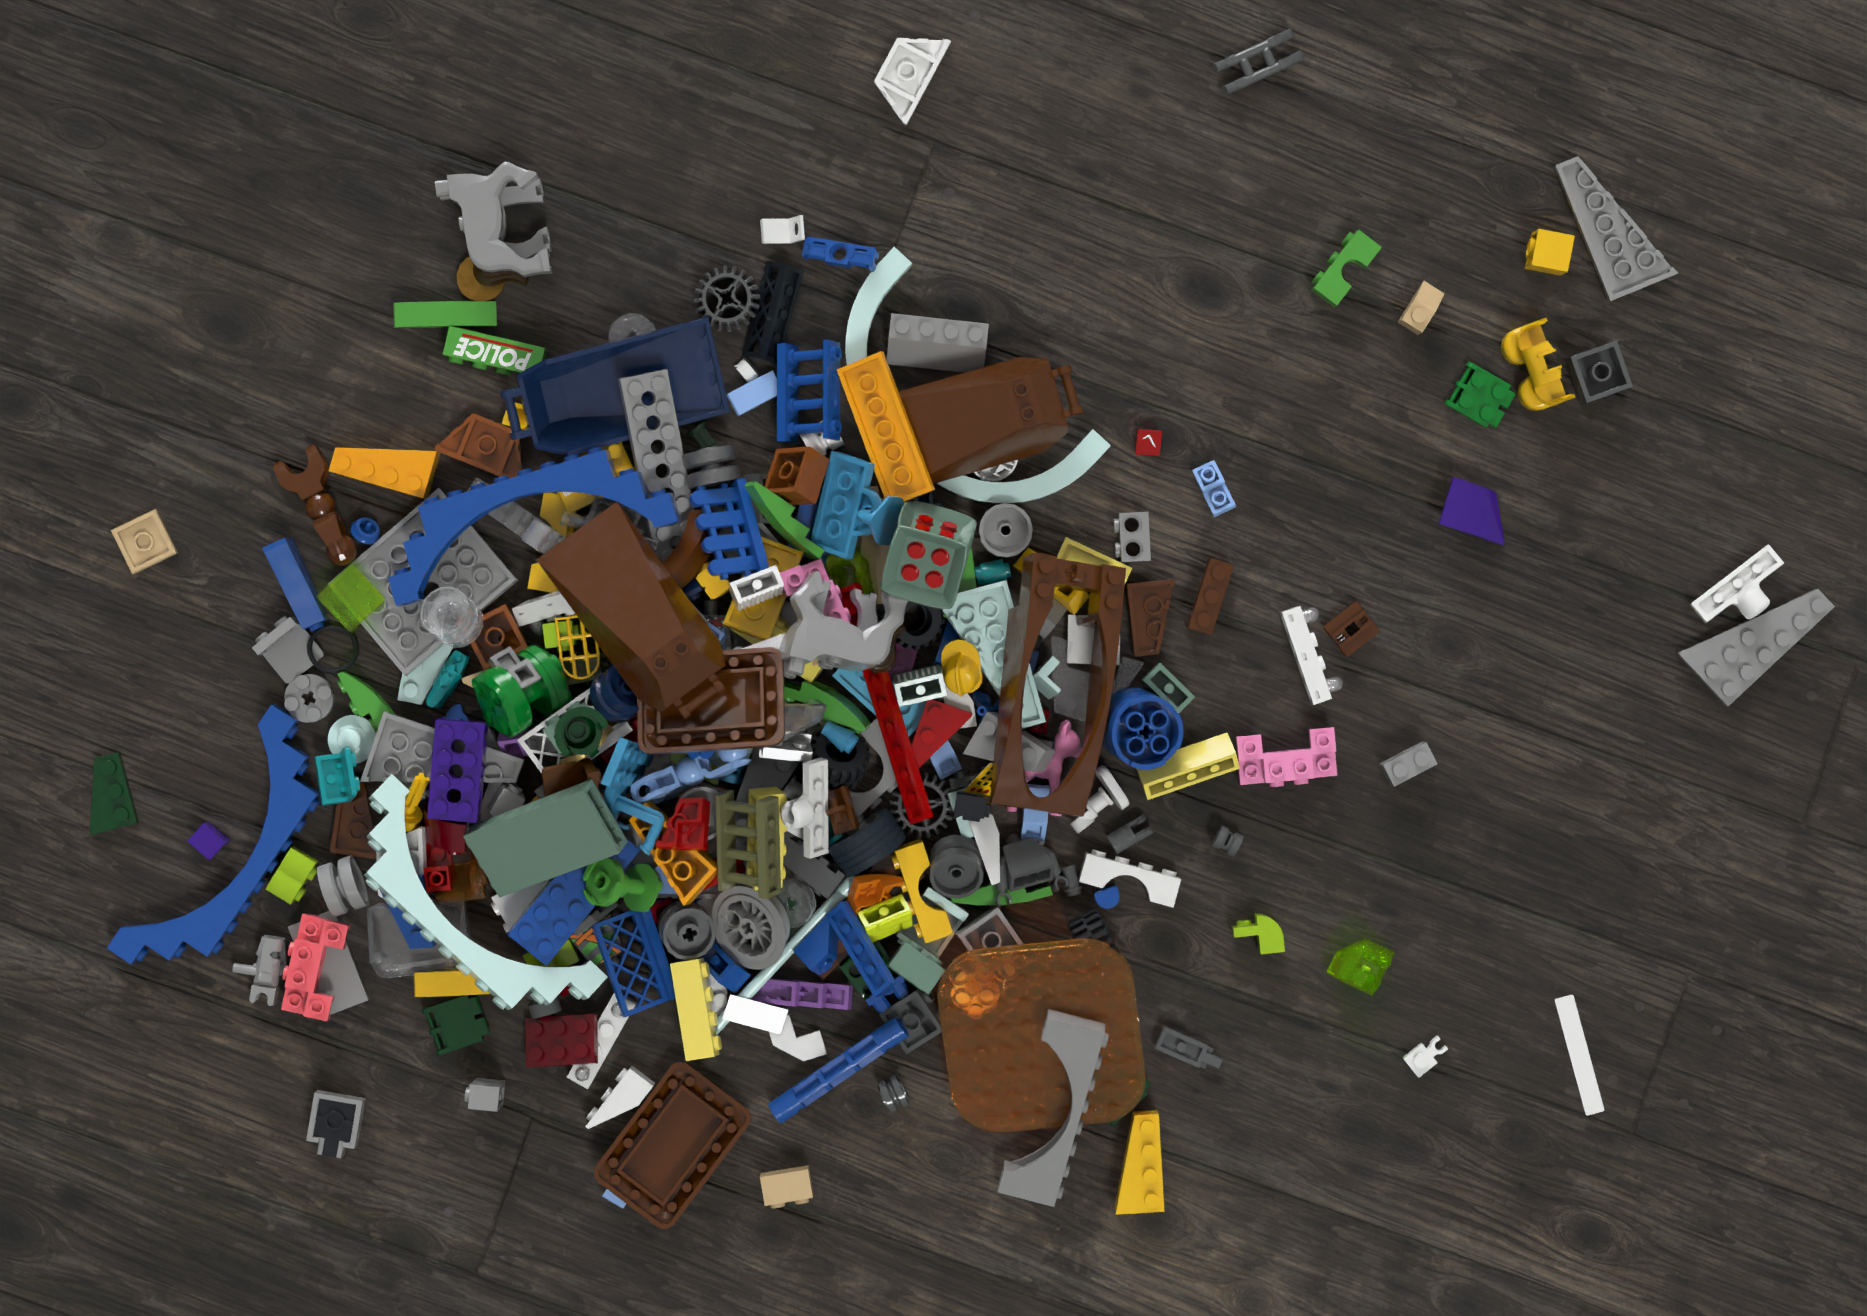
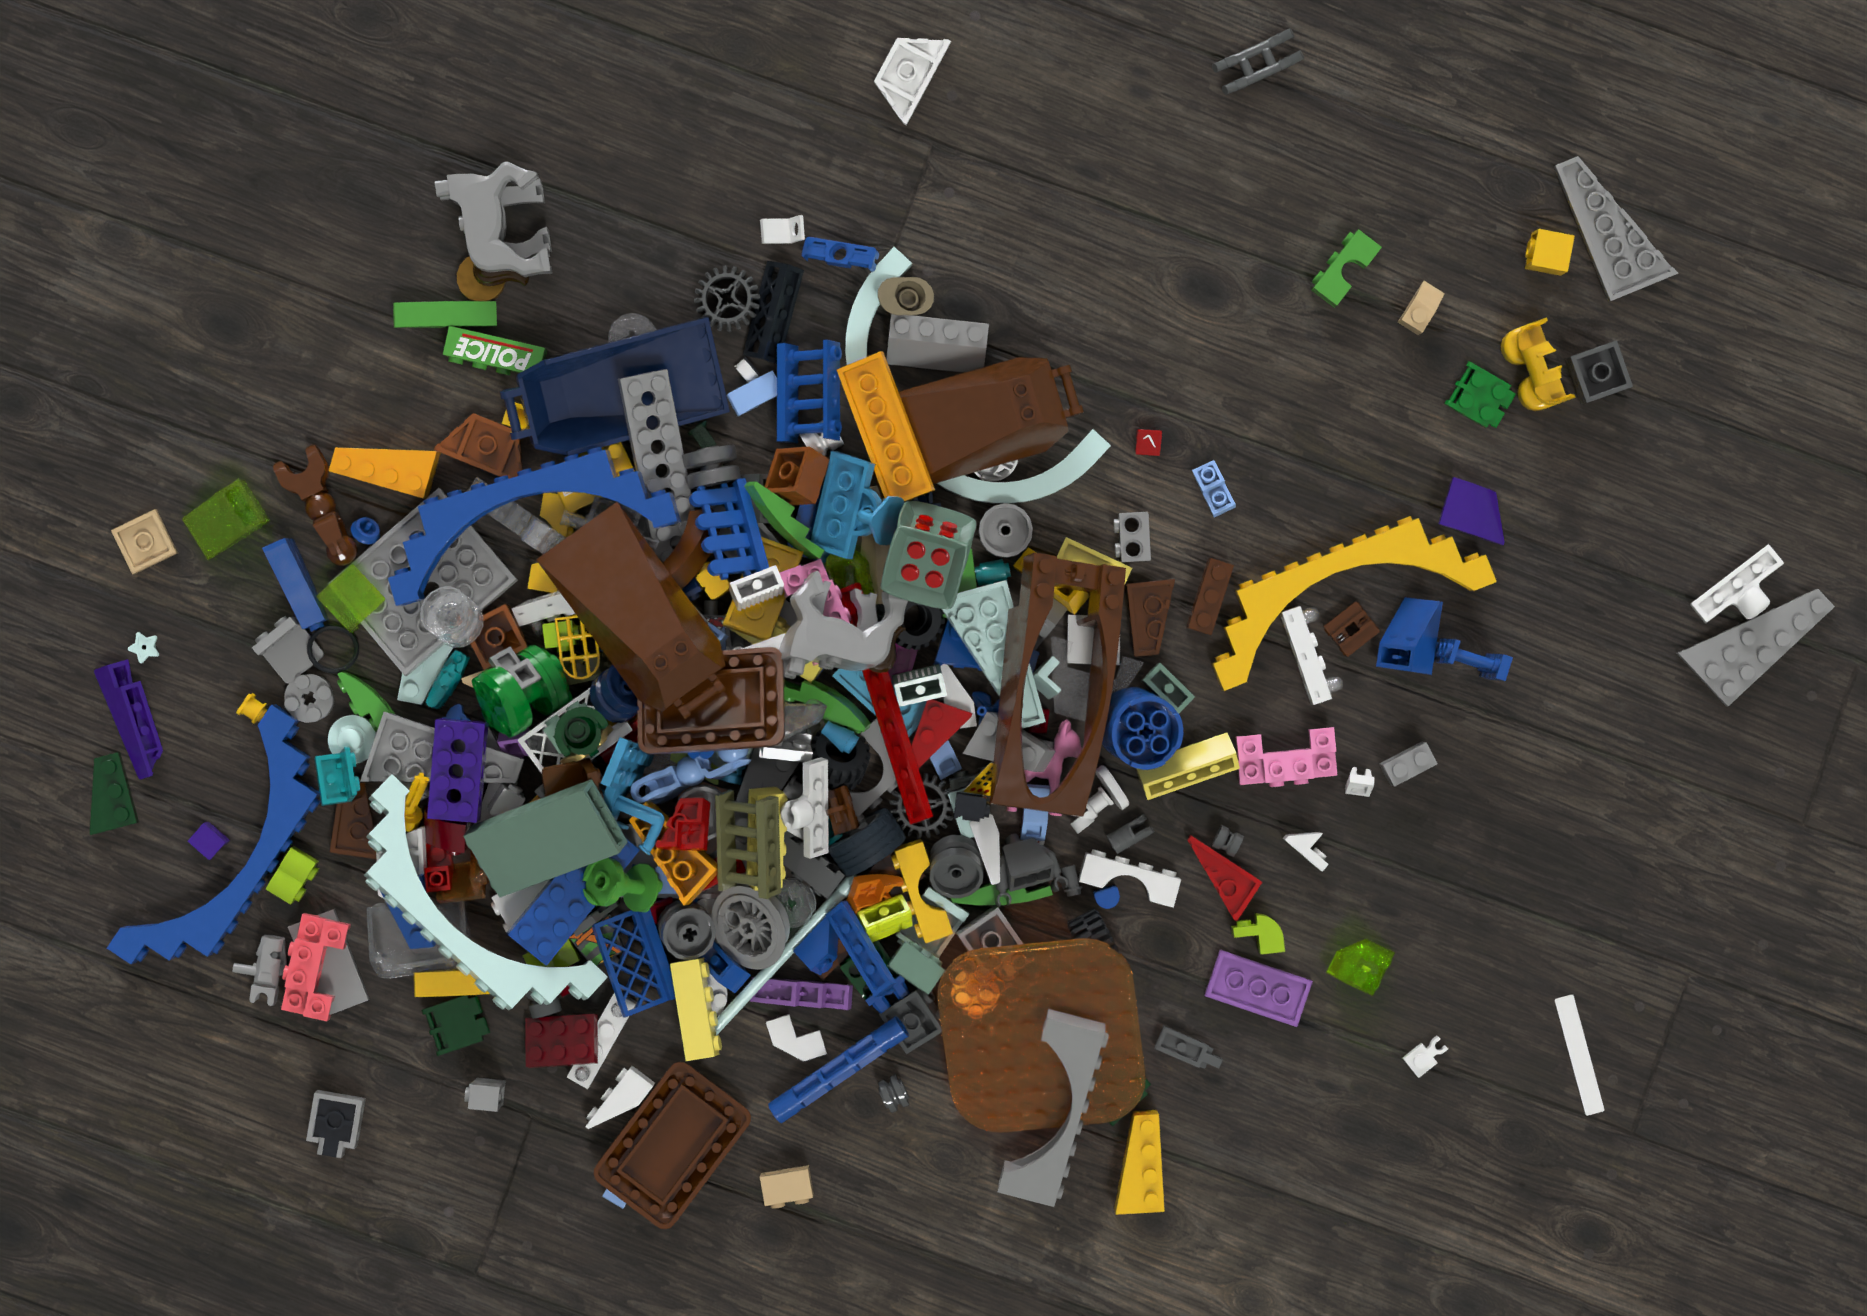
light grey wheel [317,855,369,917] -> none
white sticker [722,994,788,1034] -> none
yellow piece [941,639,982,697] -> none
none -> dark purple wedge [94,659,163,779]
none -> light aqua plate [128,632,159,664]
none -> clear neon green slope [182,479,270,560]
none -> yellow brick [236,693,268,724]
none -> dark tan piece [878,277,934,315]
none -> red wing [1187,835,1262,921]
none -> medium lavender tile [1204,949,1313,1027]
none -> yellow arch [1211,516,1497,691]
none -> white slope [1283,832,1329,872]
none -> white tile [1345,767,1374,797]
none -> blue slope [1376,597,1443,675]
none -> blue fence [1434,639,1513,681]

